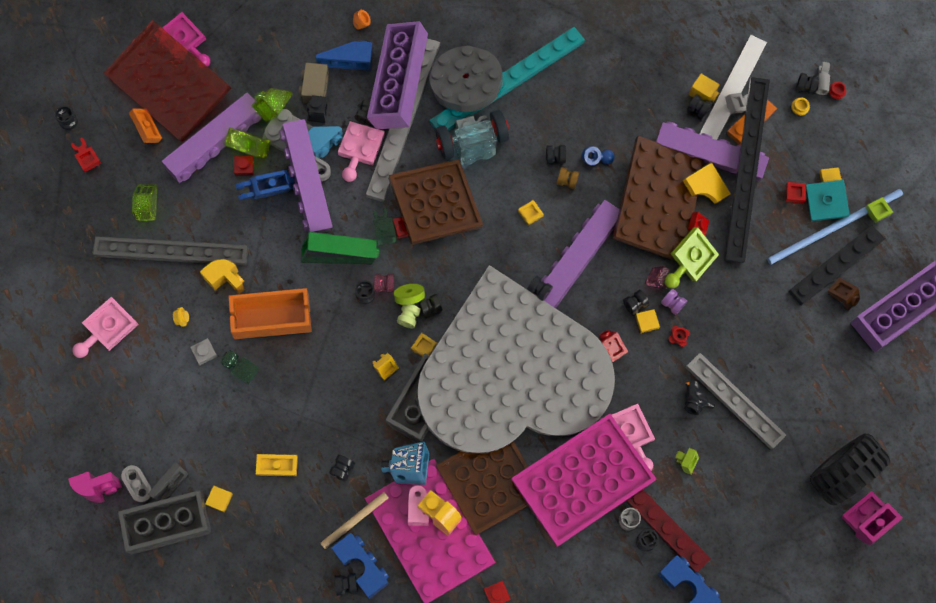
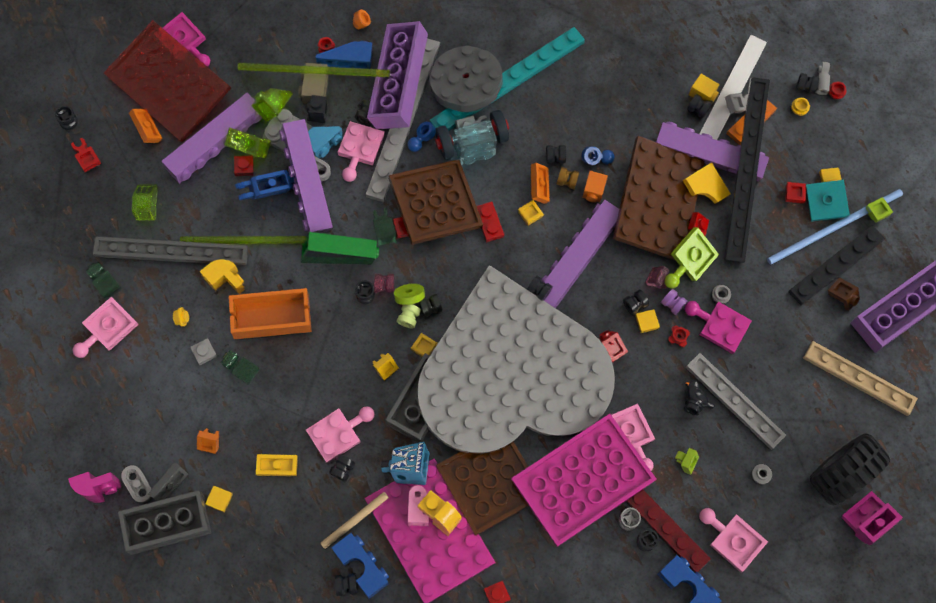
none -> clear green plate [86,262,120,298]
none -> clear neon green piece [180,236,306,244]
none -> orange tile [197,428,219,454]
none -> clear neon green piece [238,63,390,77]
none -> bright pink plate [306,406,375,464]
none -> red plate [317,37,335,53]
none -> blue plate [407,122,436,152]
none -> red plate [477,202,504,243]
none -> orange plate [531,163,550,204]
none -> orange brick [582,171,608,202]
none -> dark pink plate [684,301,752,354]
none -> bright pink plate [699,508,768,573]
none -> light grey plate [712,285,731,304]
none -> light grey plate [752,464,772,484]
none -> tan tile [803,341,918,416]

